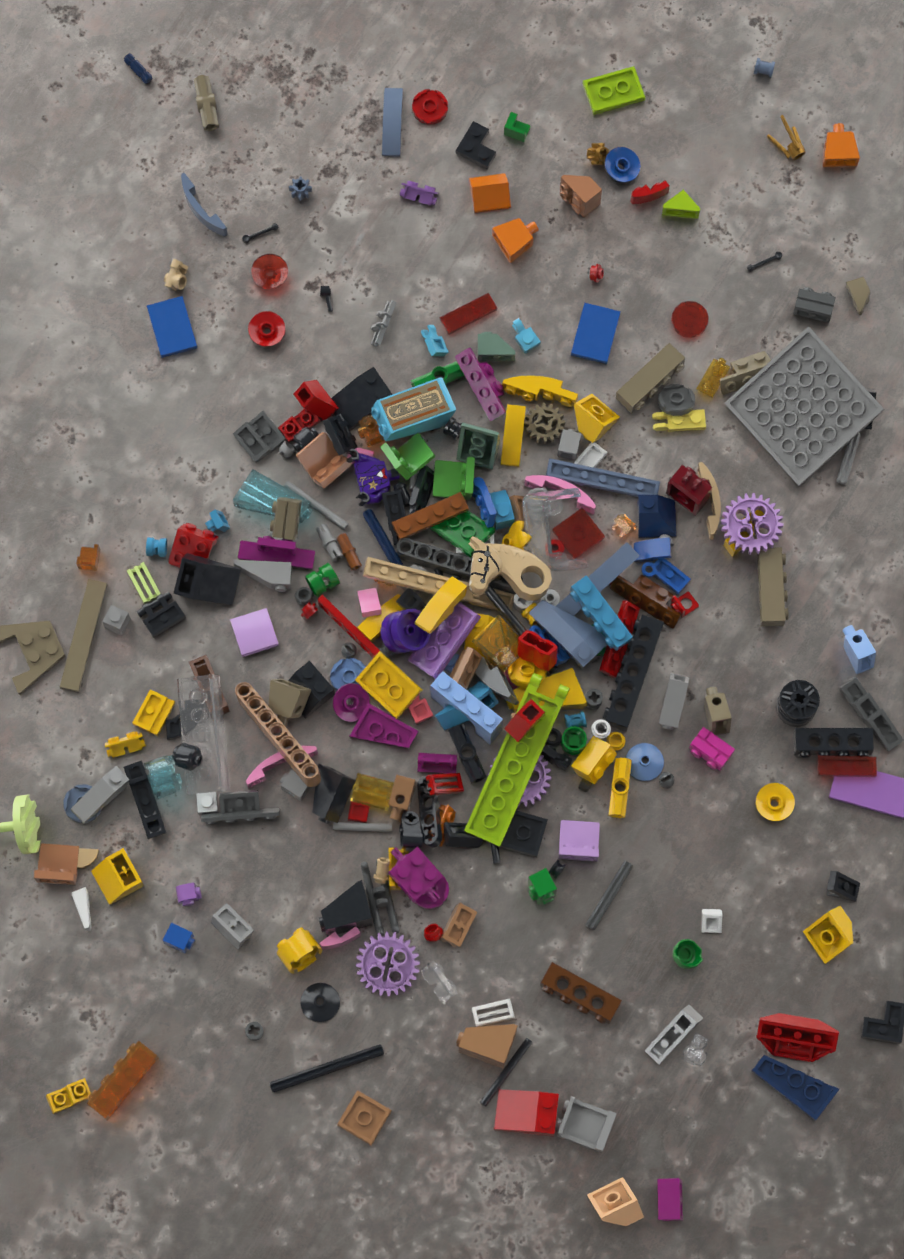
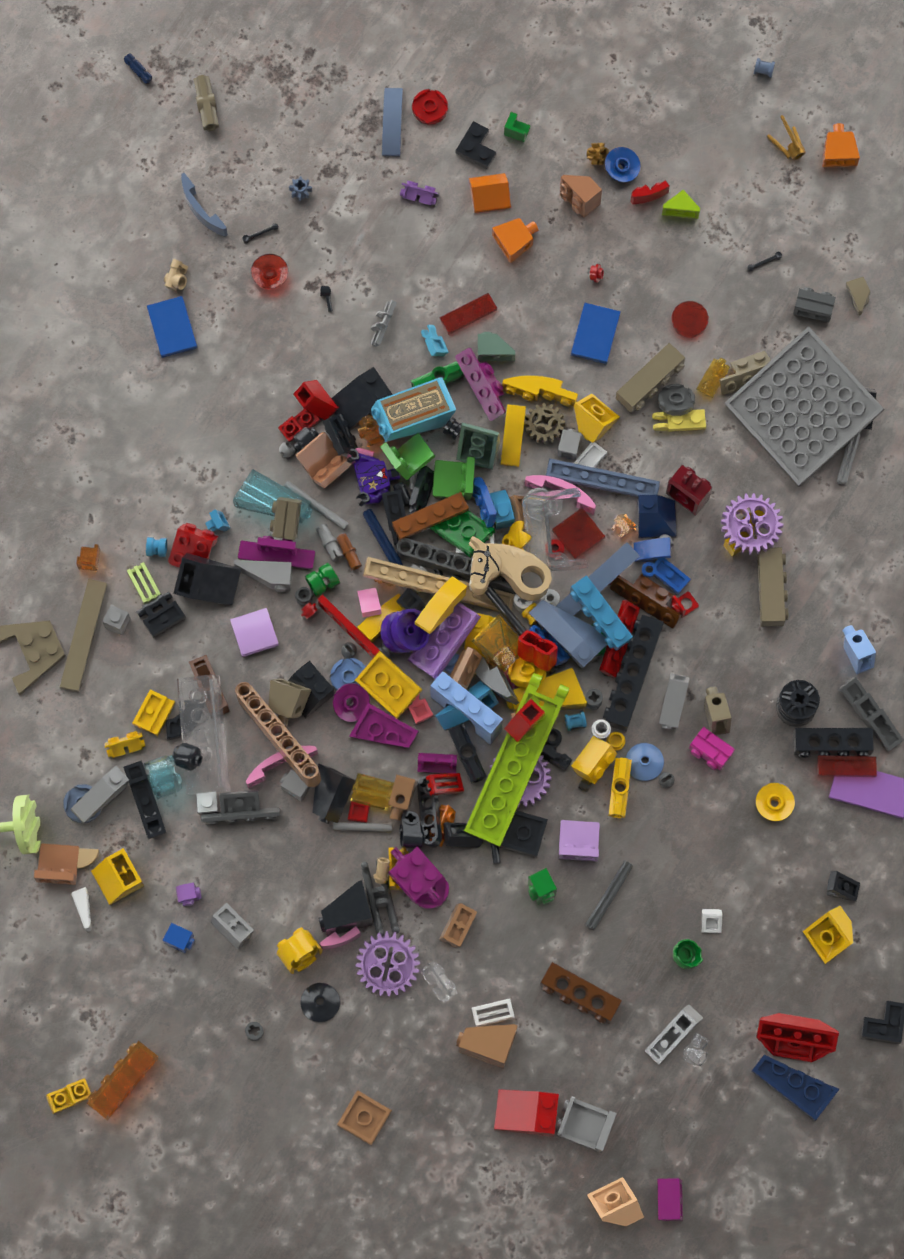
dark grey slope [233,411,287,462] -> none
red dish [248,311,285,347] -> none
black axle [270,1044,384,1092] -> none
red plate [424,923,443,942] -> none
black bar [480,1038,533,1107] -> none
medium azure plate [512,318,541,353] -> none
black bush [549,860,566,879] -> none
green wheel [561,726,587,757] -> none
lime tile [582,66,646,115] -> none
tan slope [697,462,721,540] -> none

